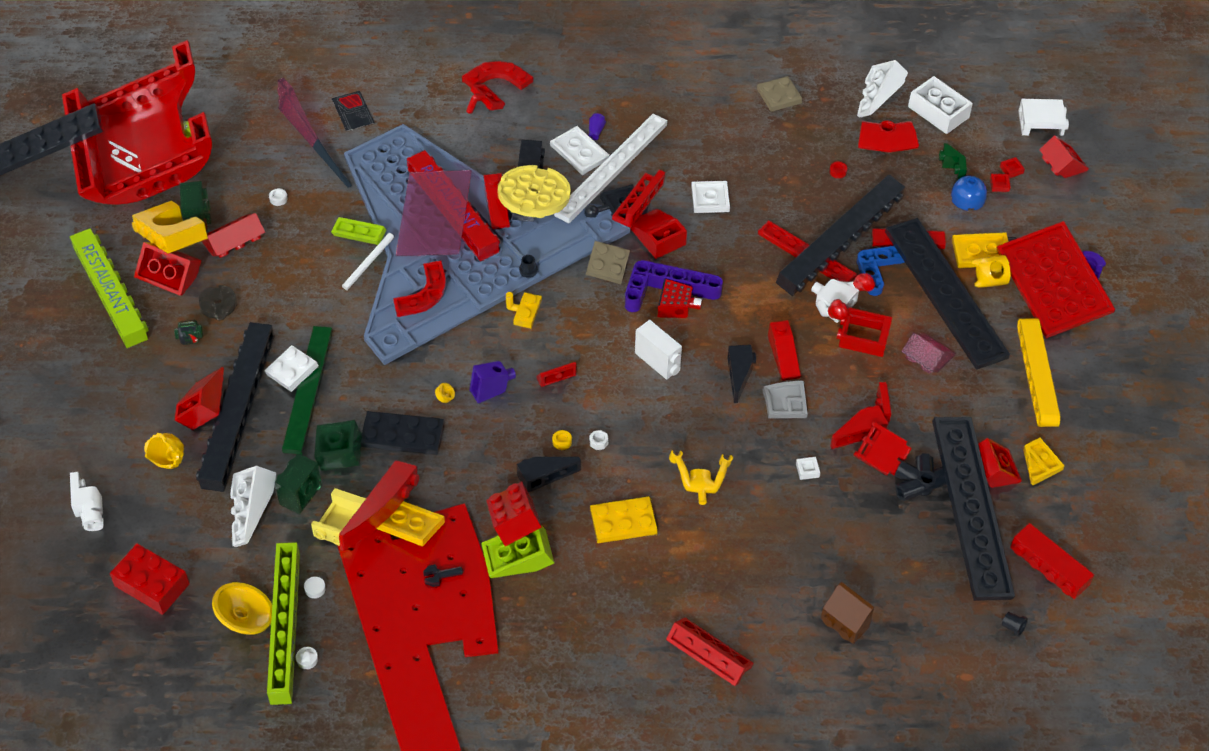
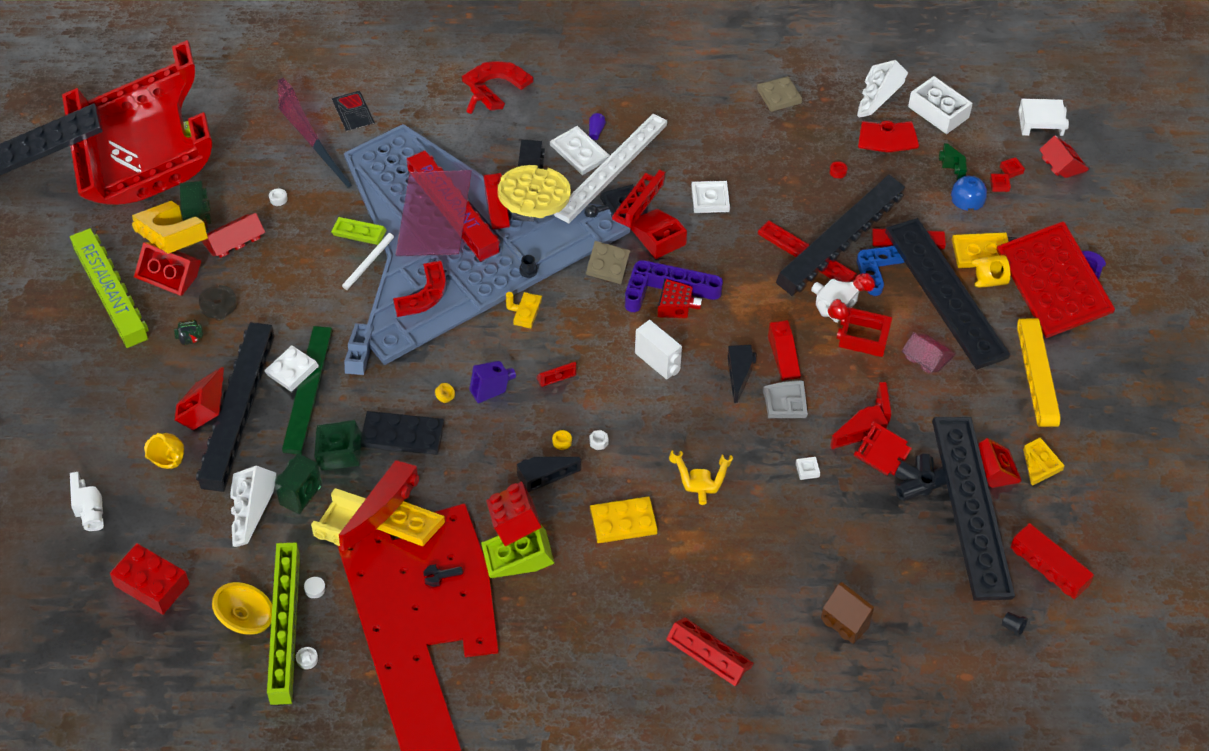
none -> sand blue slope [344,323,374,375]

